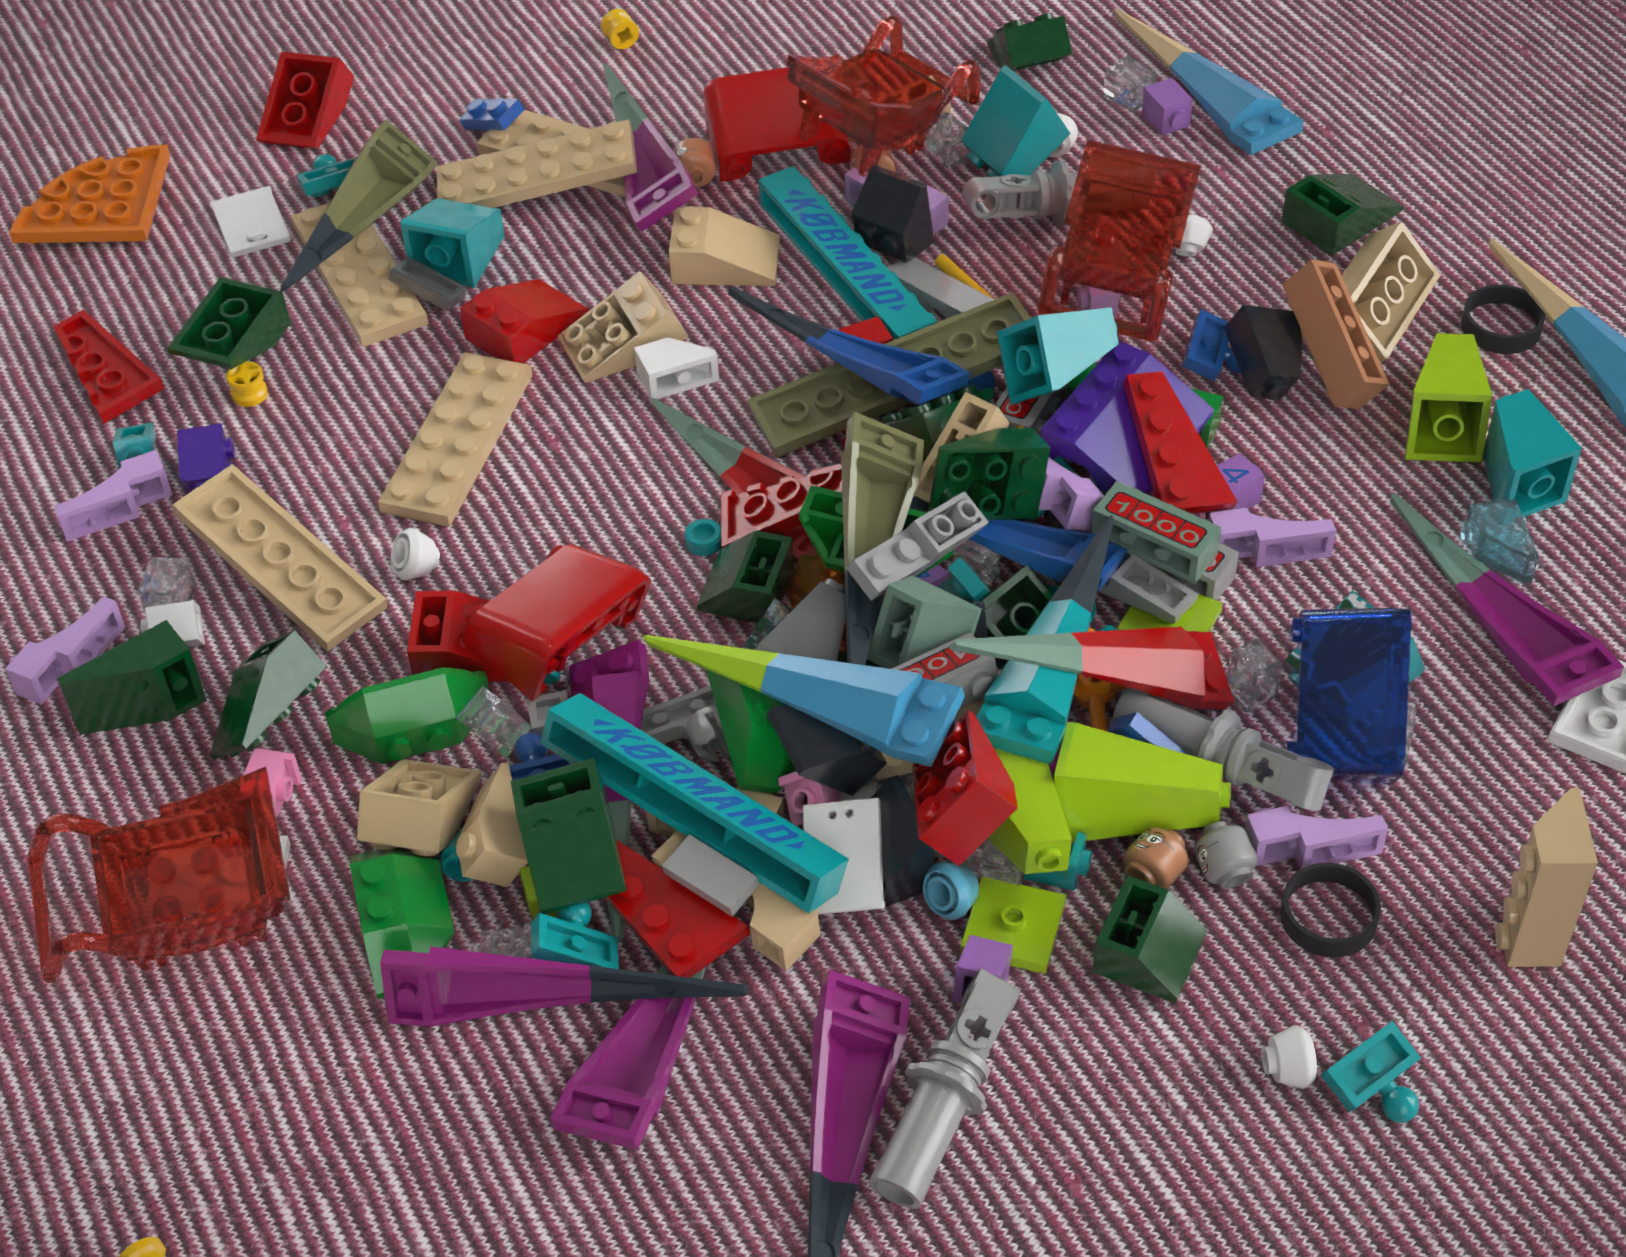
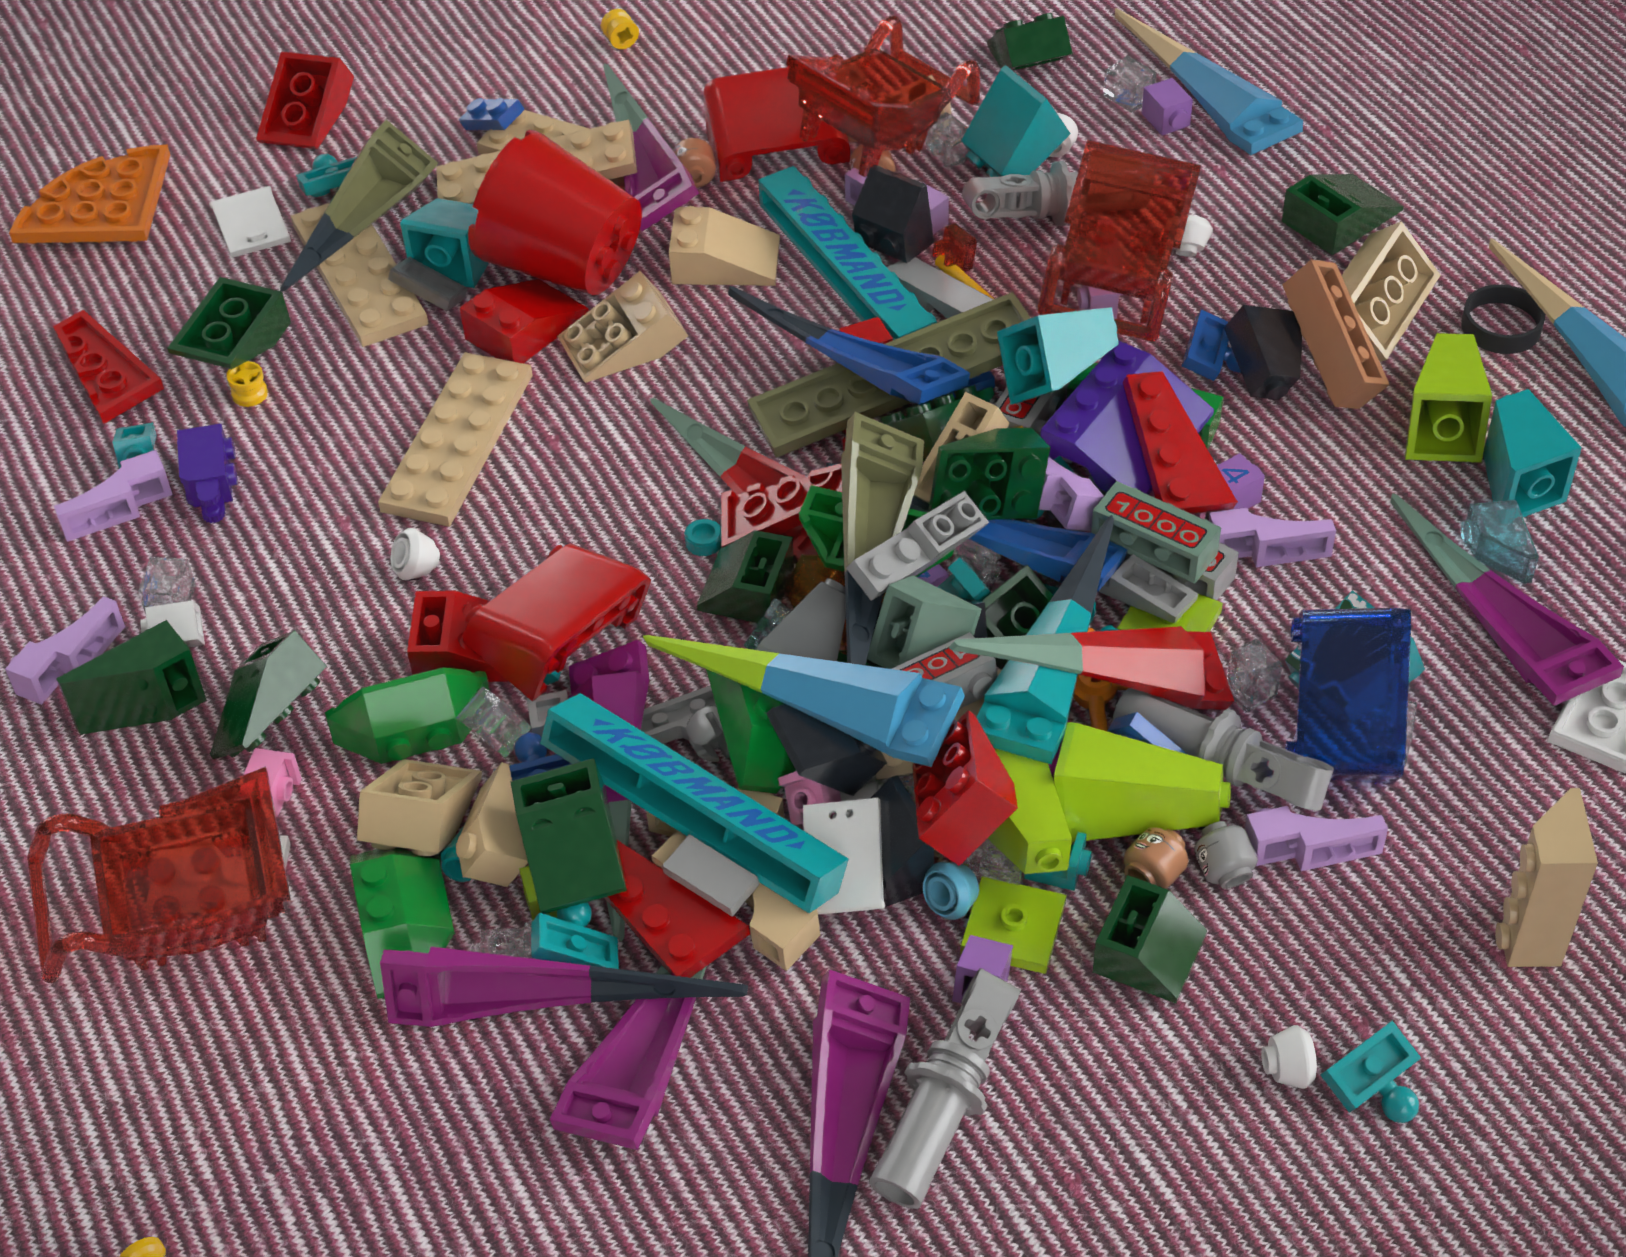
tan plate [172,464,387,652] -> none
white slope [634,337,719,400] -> none
black tyre [1280,863,1381,958] -> none
none -> red cone [468,130,642,295]
none -> clear red tile [932,223,978,272]

